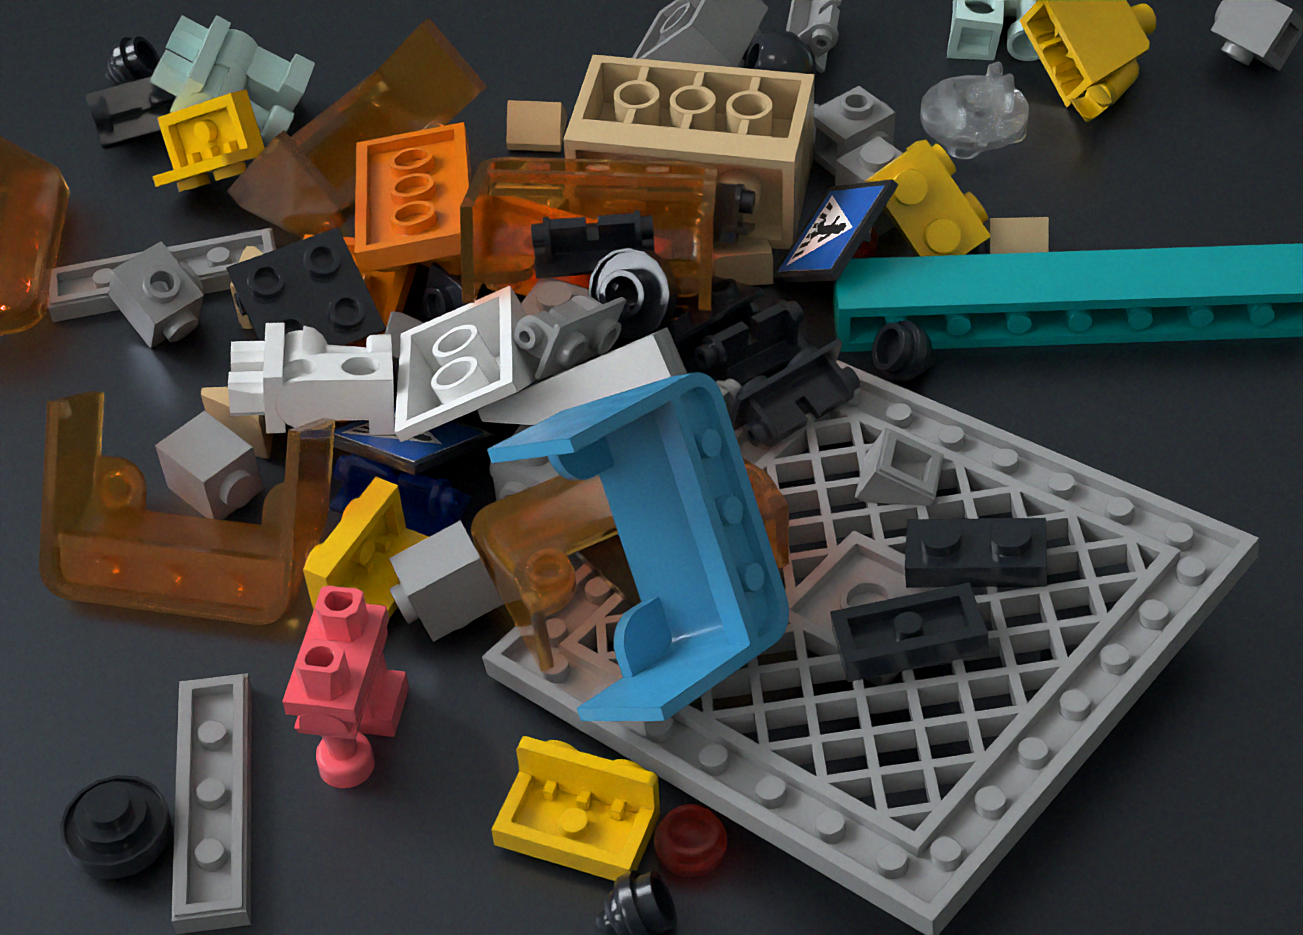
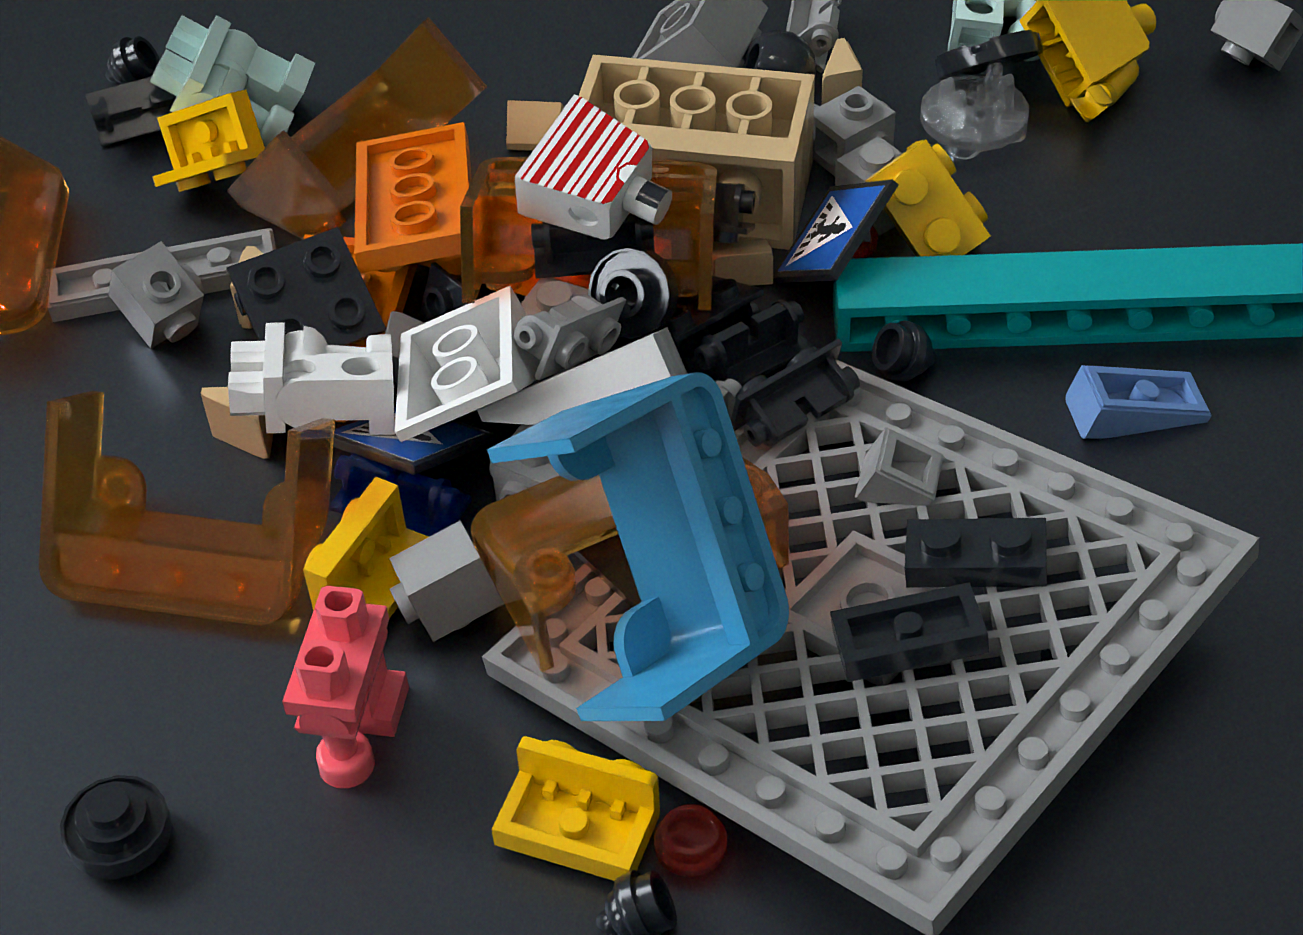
light grey brick [155,411,264,525] -> none
light grey tile [171,673,252,934] -> none
tan slope [984,217,1049,254] -> none
none -> white torso [515,94,672,240]
none -> tan slope [822,38,863,105]
none -> black tile [935,30,1044,80]
none -> medium blue slope [1066,365,1212,439]

